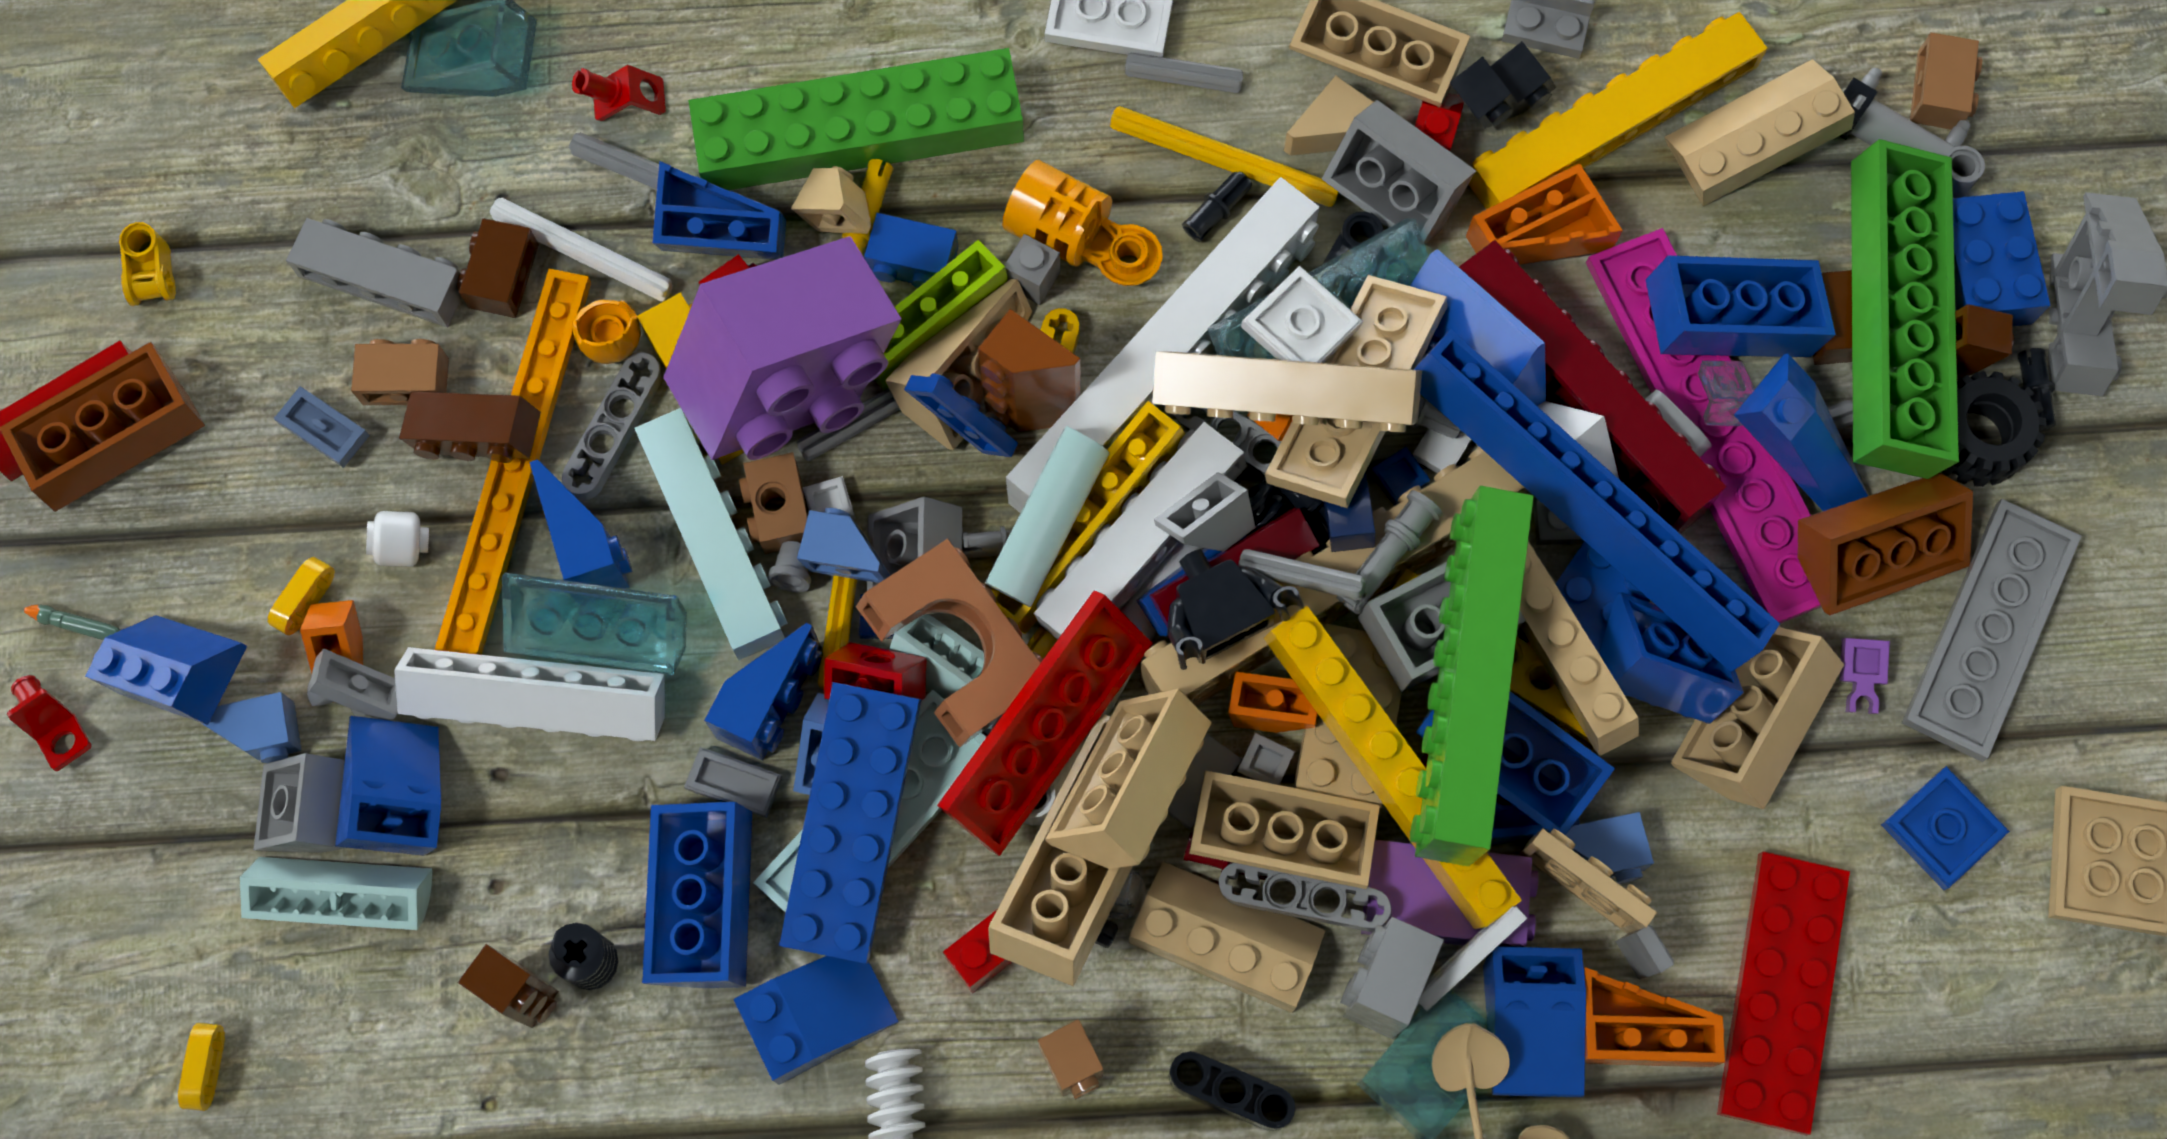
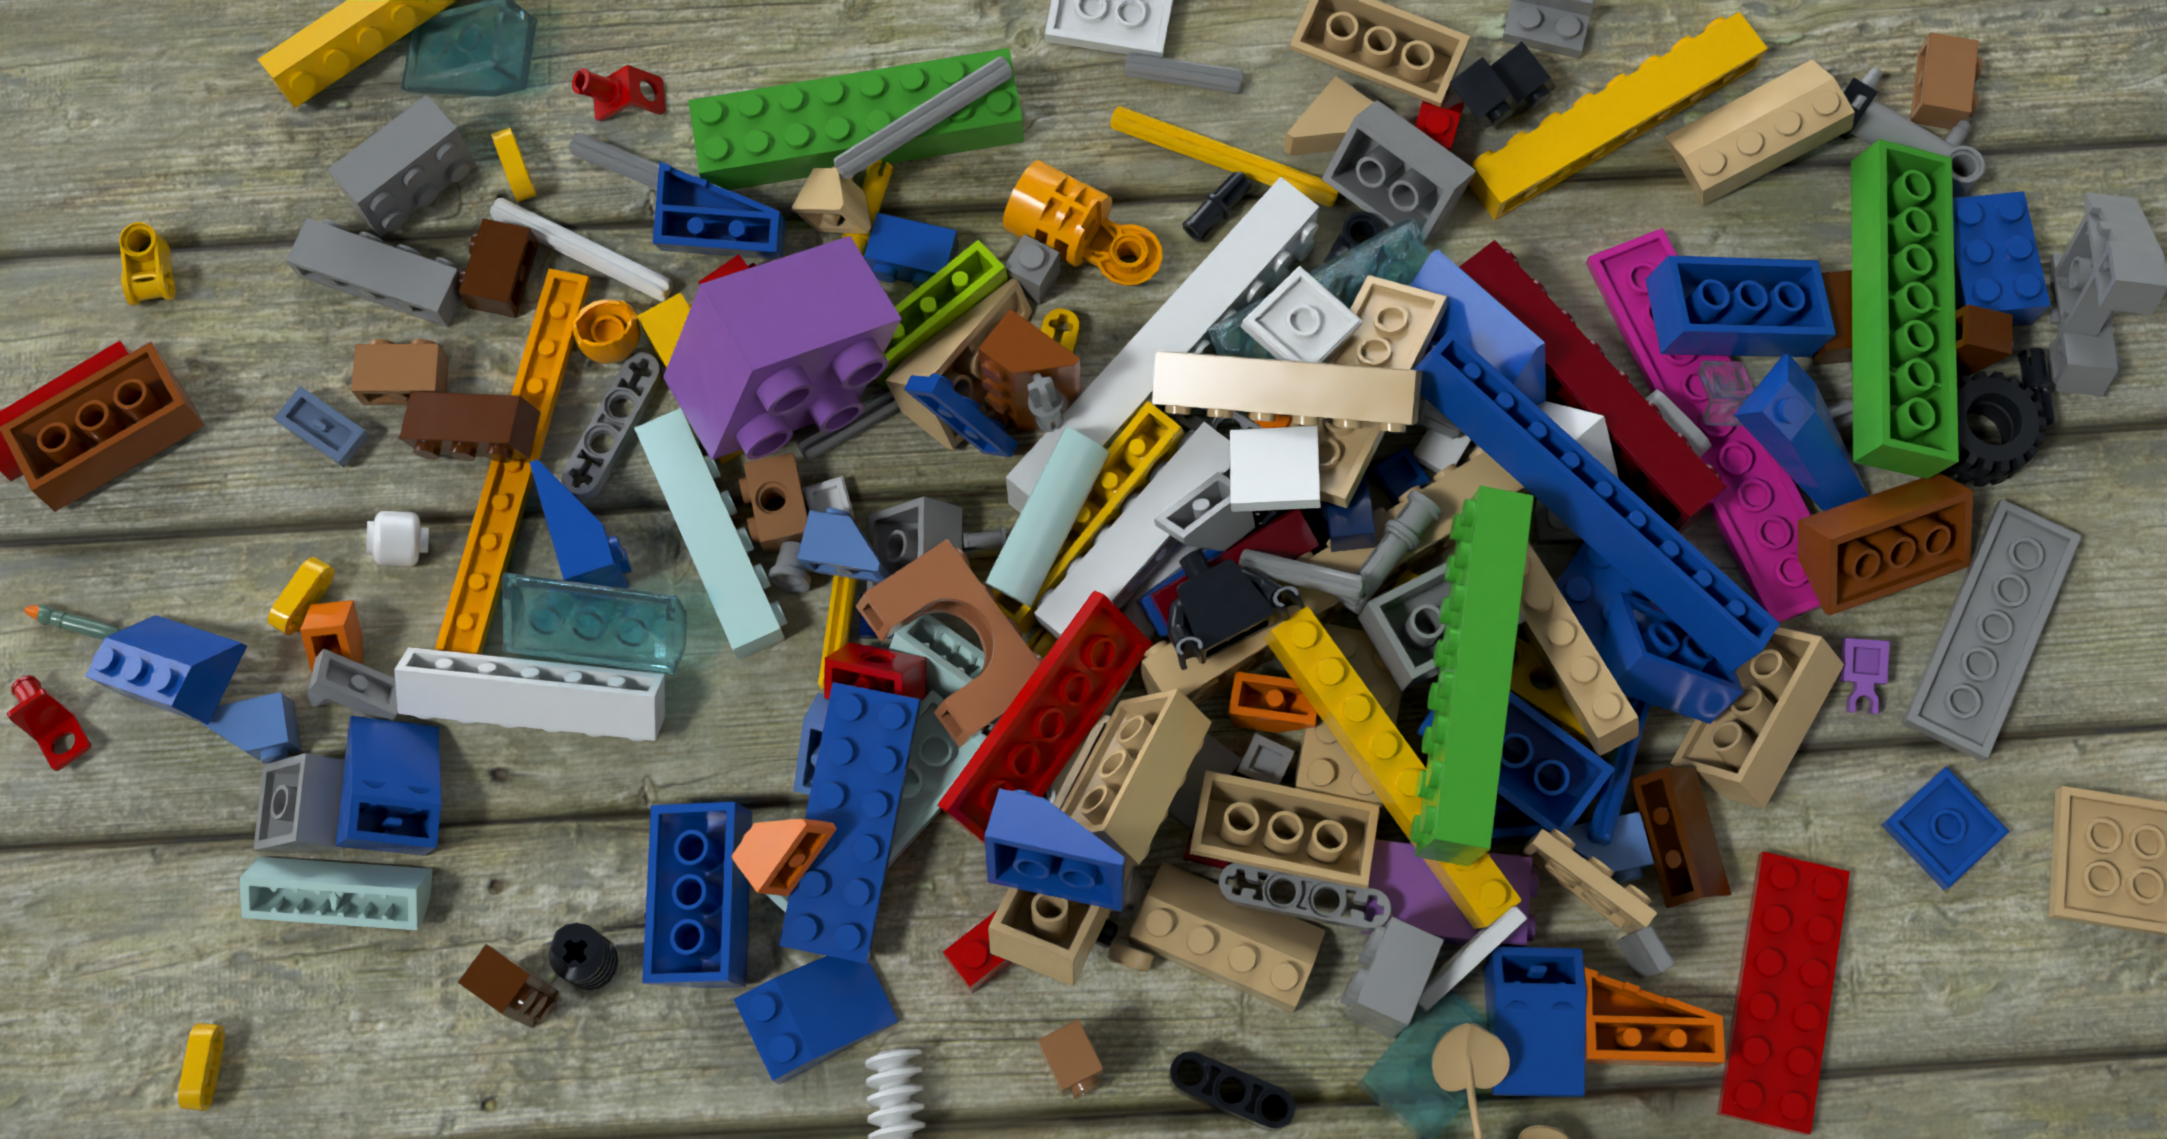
light grey tile [684,747,782,818] -> none
blue slope [704,623,823,761] -> none
orange wedge [1466,163,1623,265] -> none
none -> light grey brick [327,94,476,238]
none -> yellow beam [491,127,537,202]
none -> orange slope [731,818,837,896]
none -> light grey axle [833,56,1012,179]
none -> blue slope [984,789,1125,911]
none -> light grey axle [1027,373,1064,432]
none -> tan tile [1107,942,1154,972]
none -> white tile [1230,426,1321,512]
none -> blue axle [1587,697,1650,846]
none -> reddish brown brick [1631,767,1732,908]

